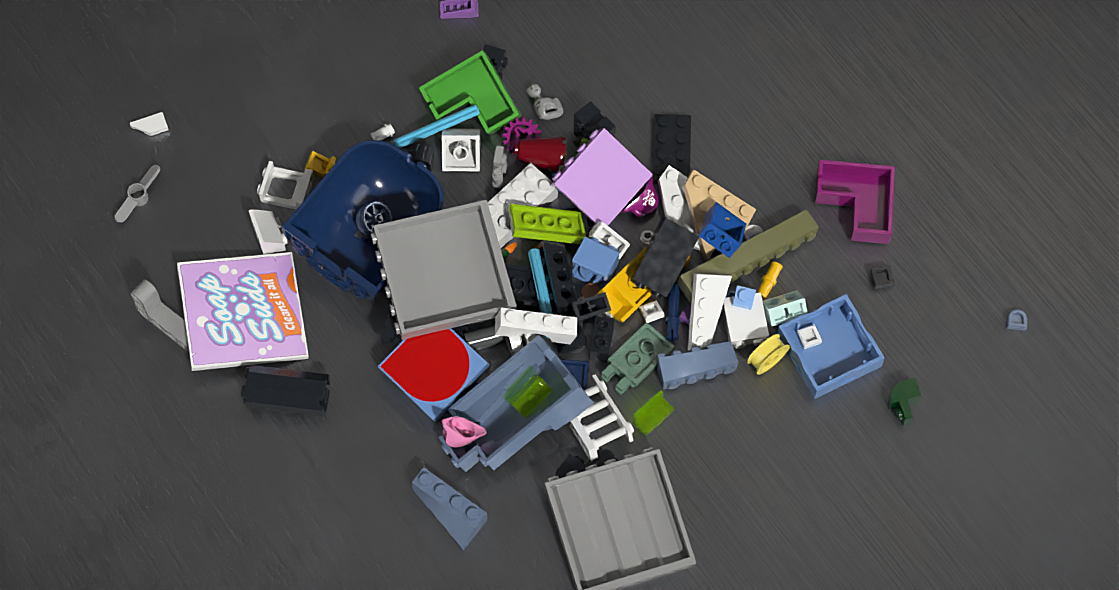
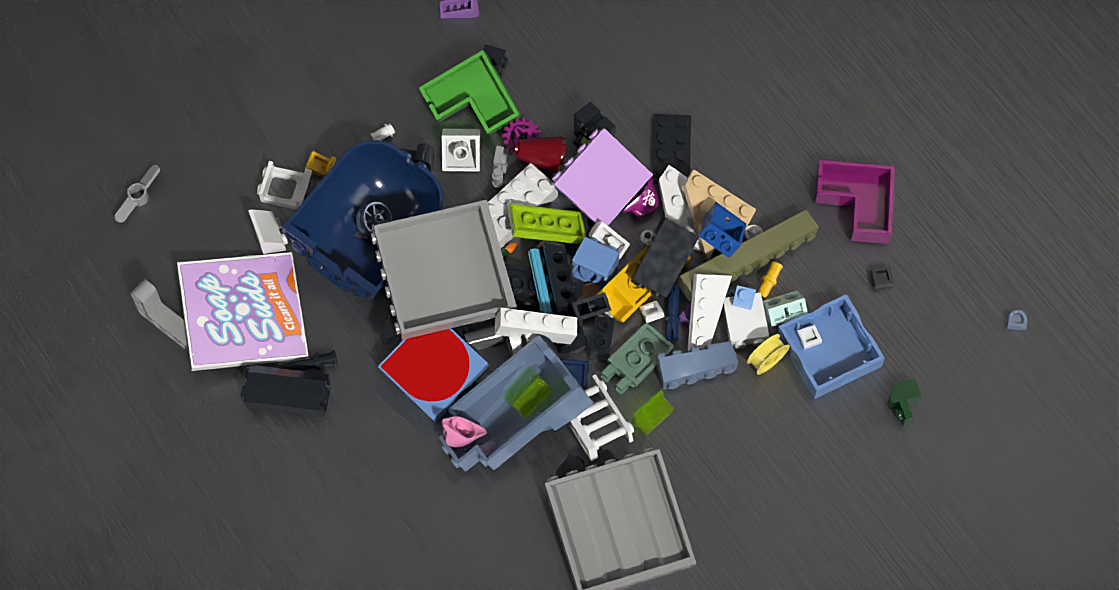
white tile [130,112,169,136] -> none
medium azure axle [394,105,480,148] -> none
sand blue wedge [411,468,488,551] -> none
light grey piece [526,83,564,120] -> none
none -> black pin [278,350,338,371]

